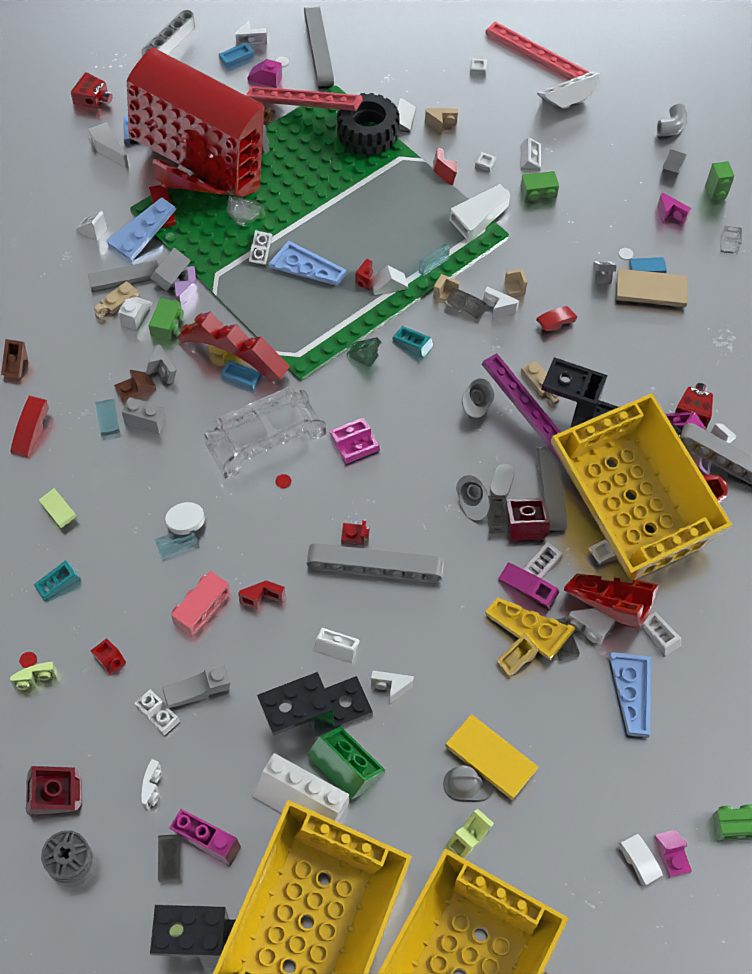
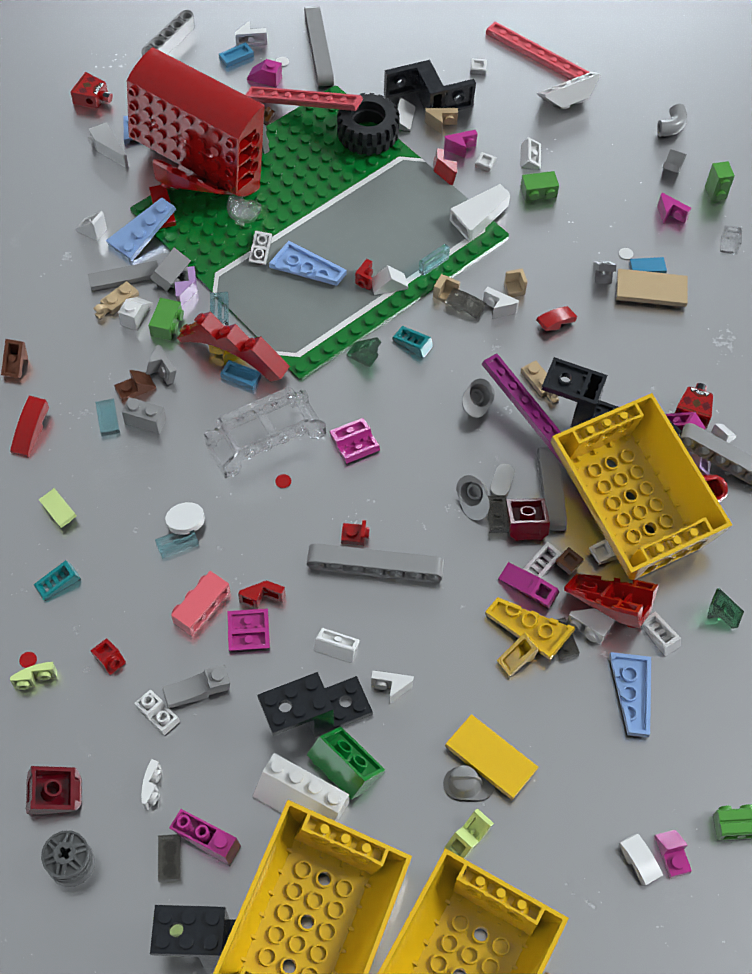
none -> clear light blue tile [210,292,229,325]
none -> dark pink slope [227,608,270,651]
none -> black bracket [384,60,476,111]
none -> dark pink slope [444,129,478,158]
none -> reddish brown tile [555,547,584,575]
none -> clear green slope [707,588,744,628]

